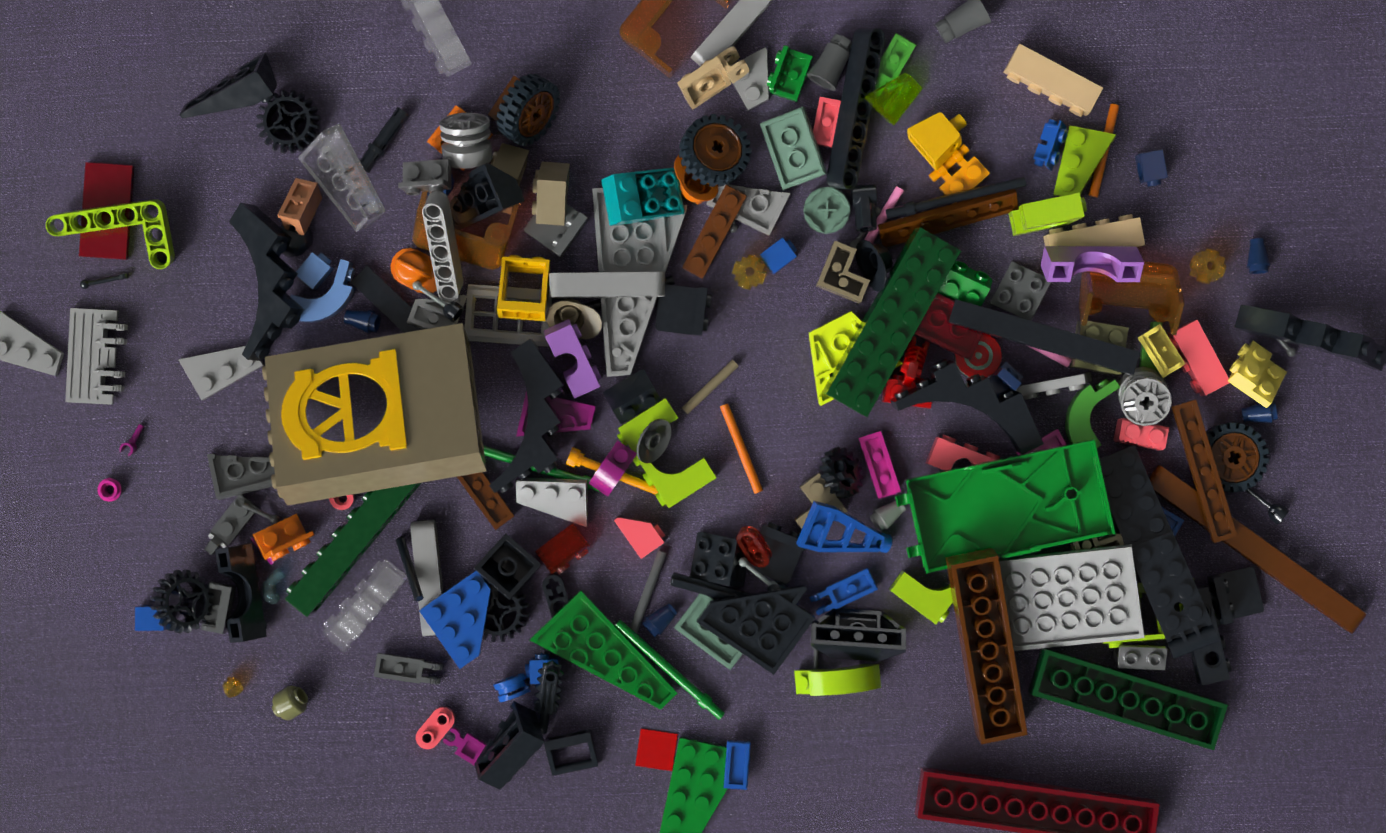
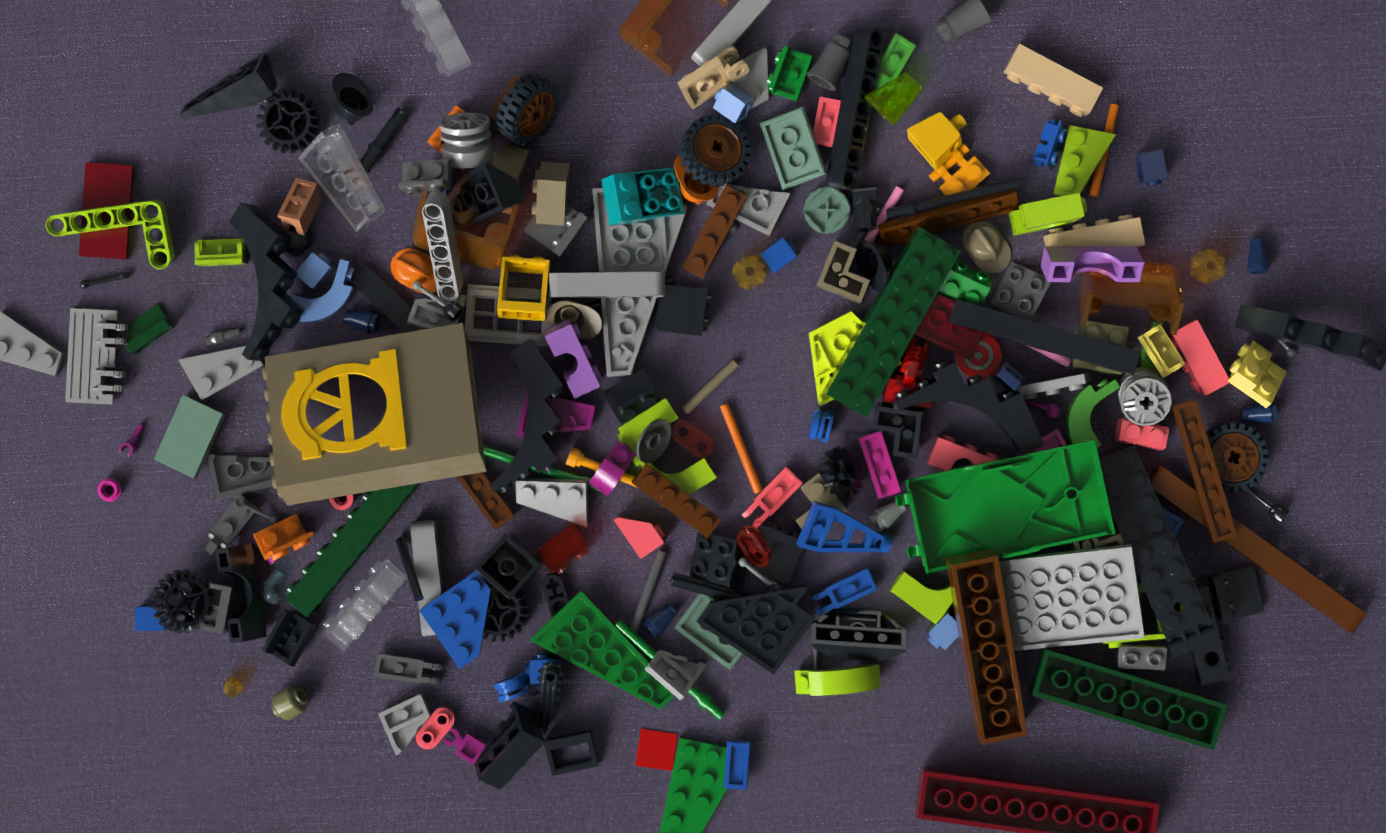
none -> dark green panel [120,305,174,354]
none -> sand green tile [154,395,226,479]
none -> lime hinge [195,238,247,266]
none -> flat silver piece [204,328,241,346]
none -> black bracket [262,609,317,667]
none -> black piece [332,73,373,126]
none -> light grey wing [378,694,432,755]
none -> reddish brown plate [631,463,722,538]
none -> light grey wing [645,650,706,700]
none -> clear red plate [671,420,714,458]
none -> brick [713,84,755,123]
none -> coral hinge [742,467,803,528]
none -> blue wheel [808,407,834,443]
none -> black brick [872,402,925,459]
none -> medium blue brick [926,613,959,650]
none -> dark tan piece [962,221,1011,274]
none -> magenta hand [1027,400,1059,418]

